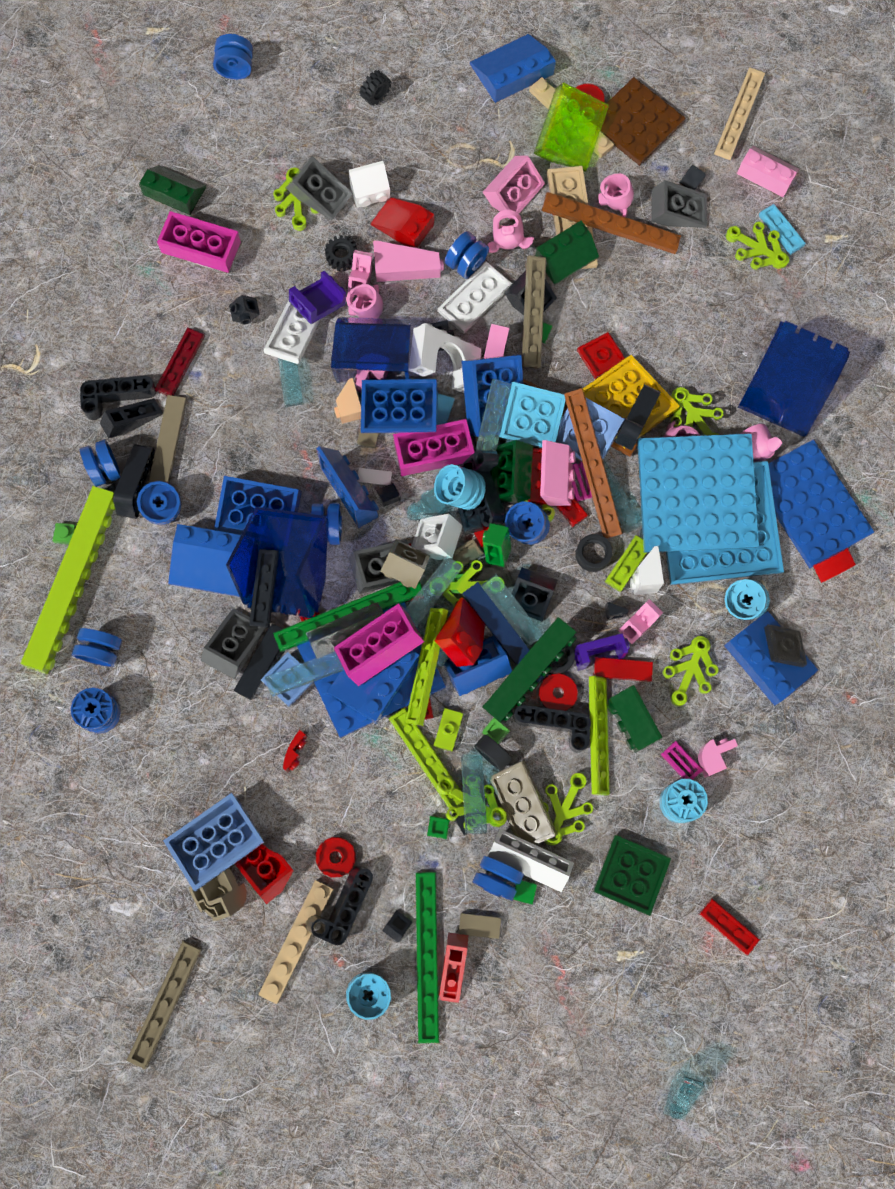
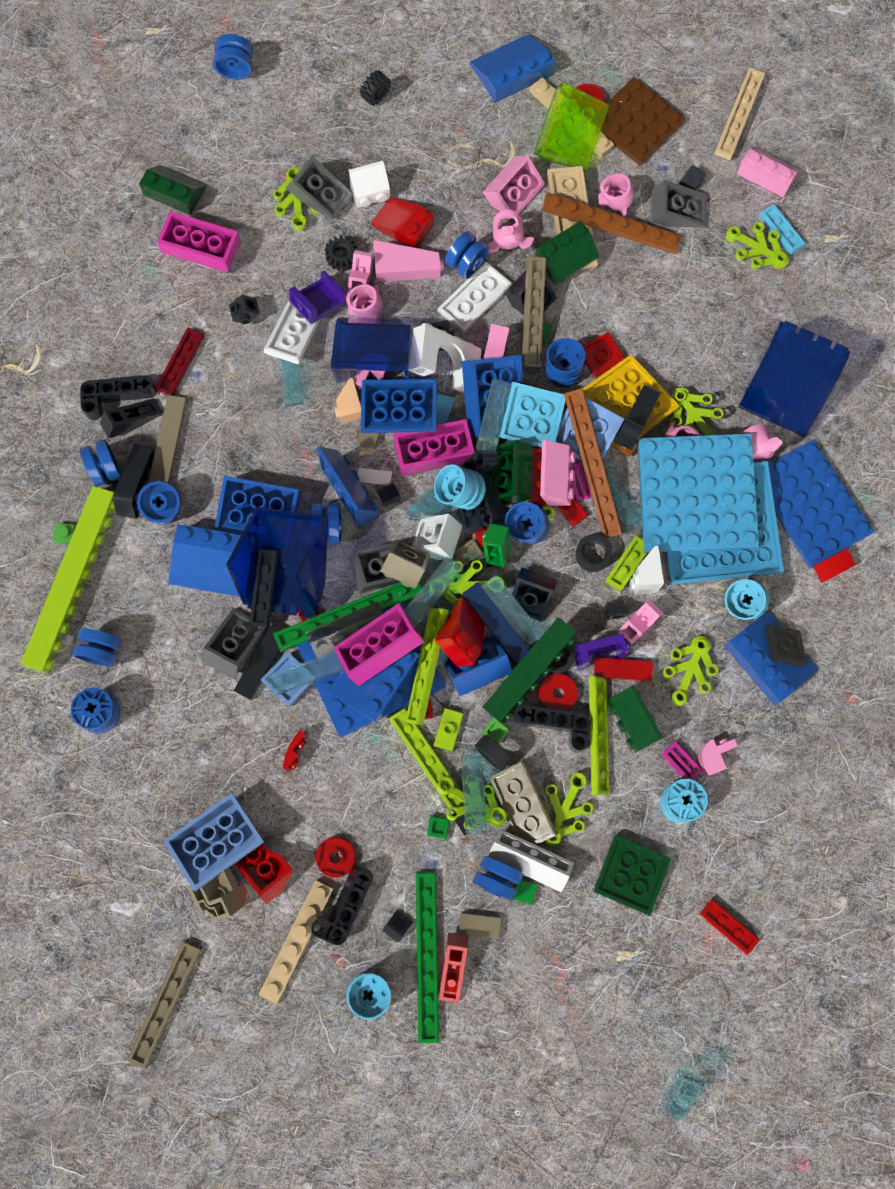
none -> blue wheel [546,338,585,387]

